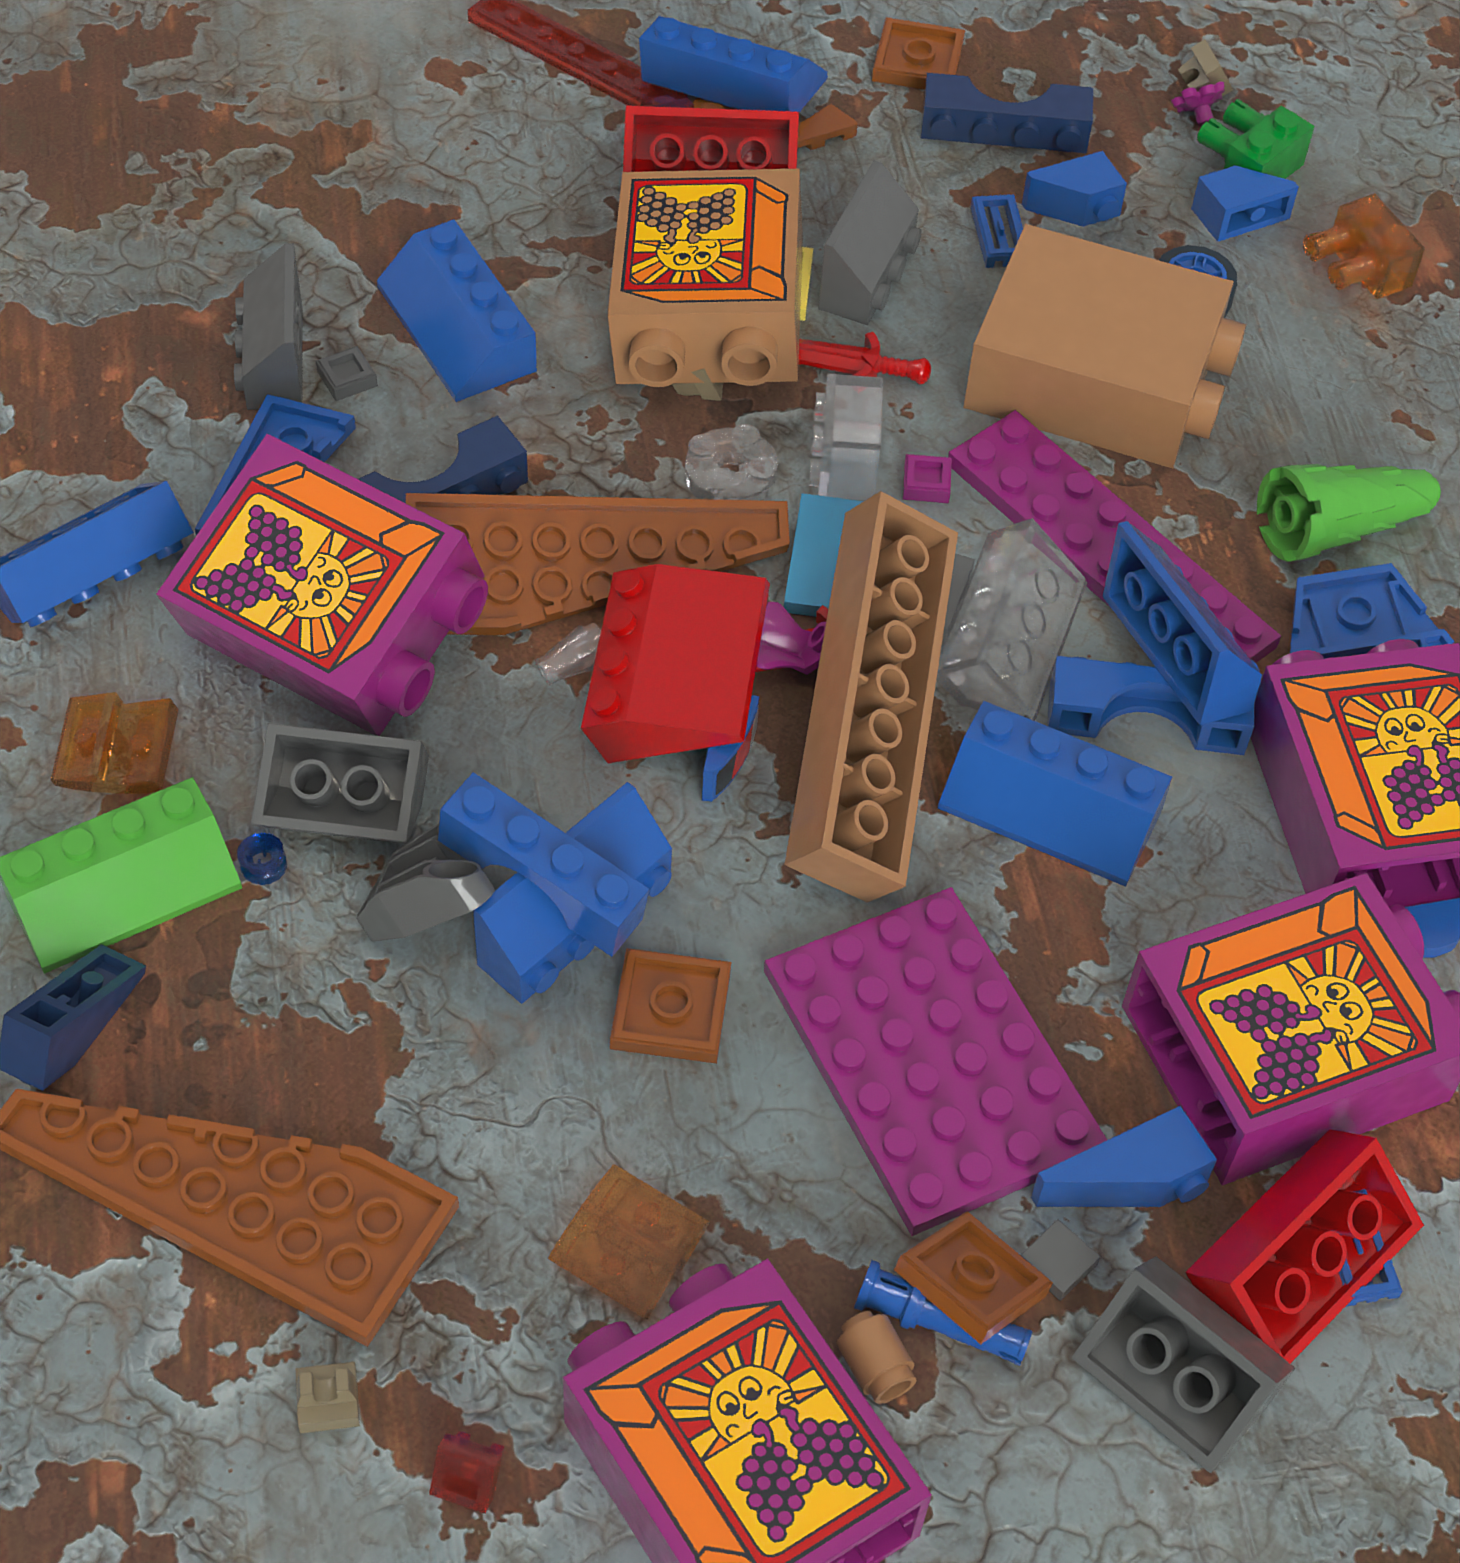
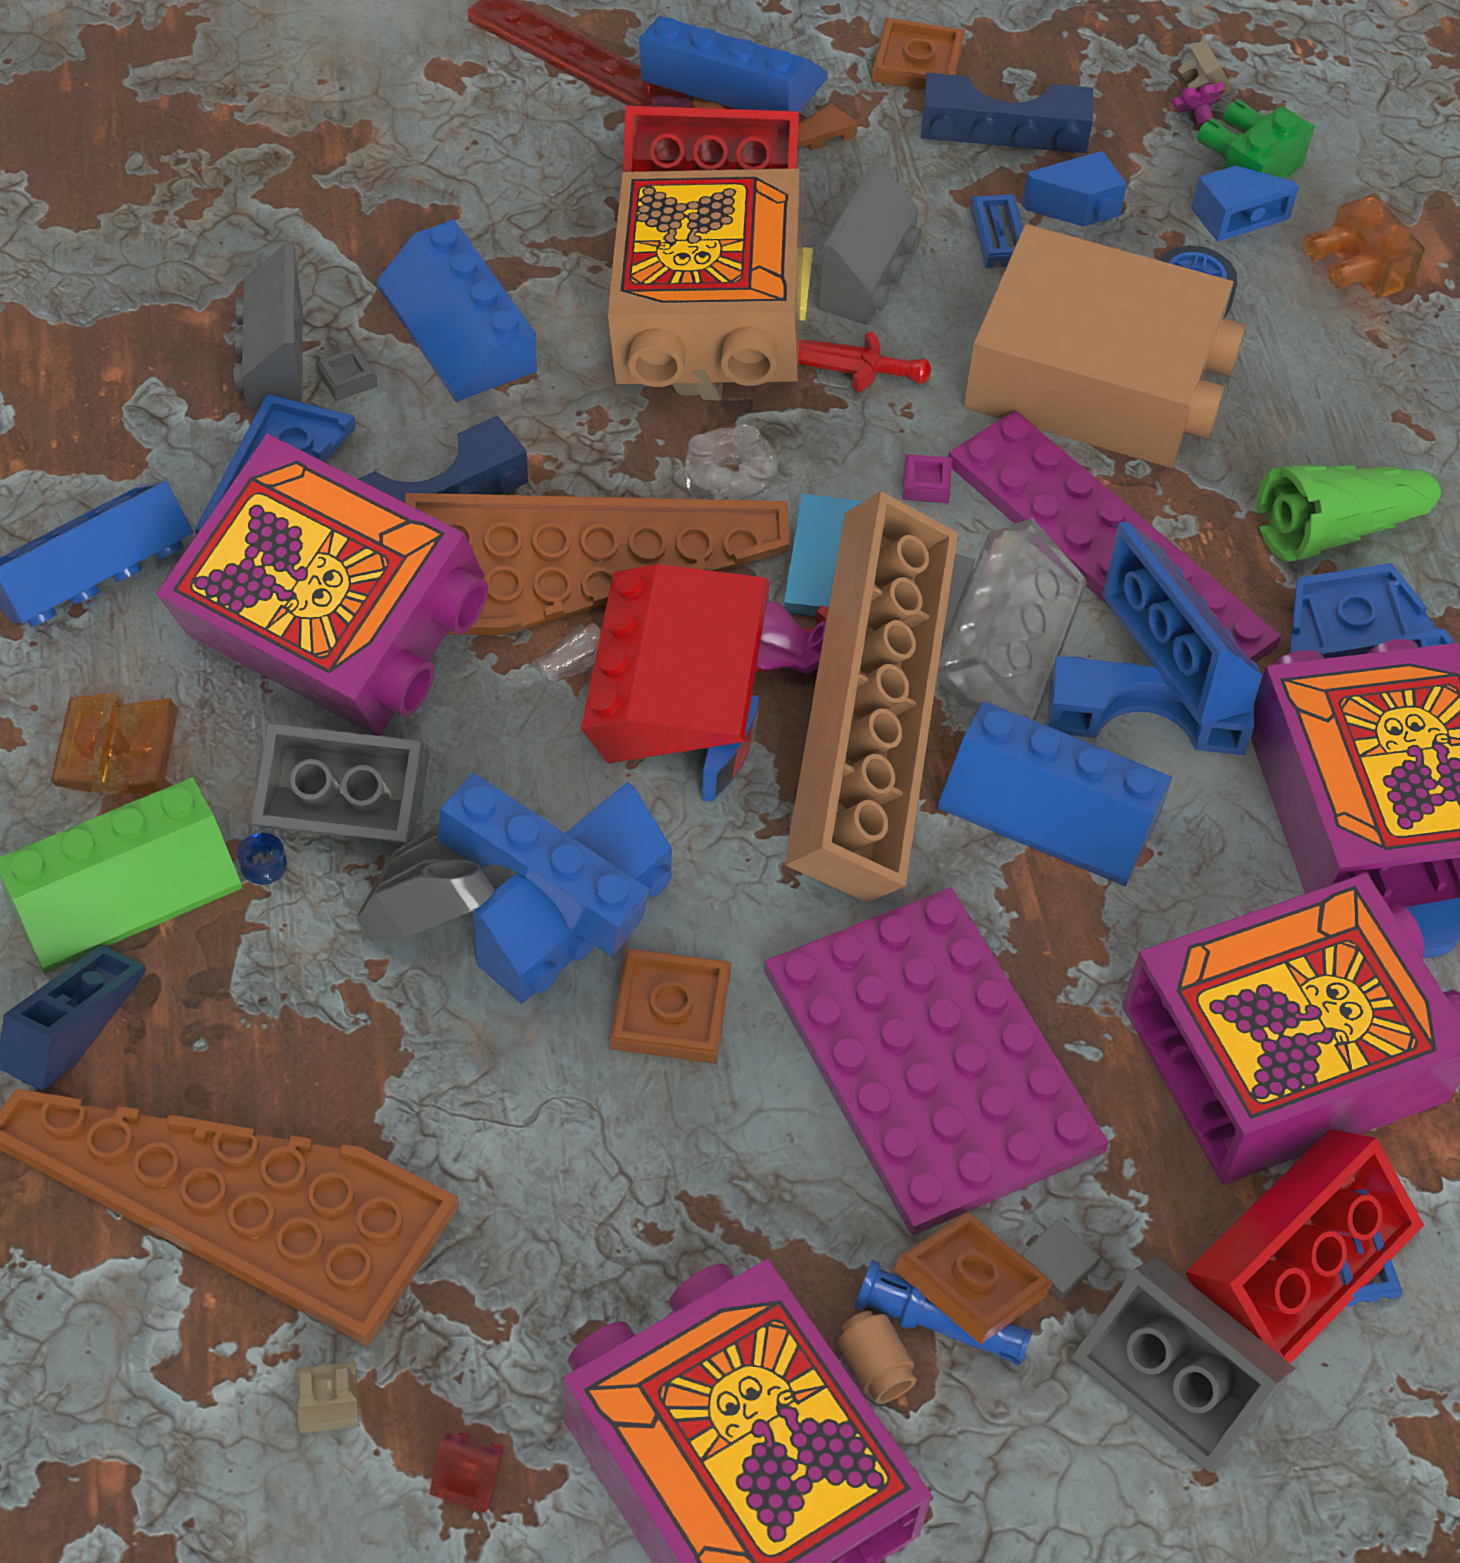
clear orange slope [547,1164,710,1319] -> none
clear brick [809,374,883,501] -> none
blue slope [1031,1106,1217,1207] -> none

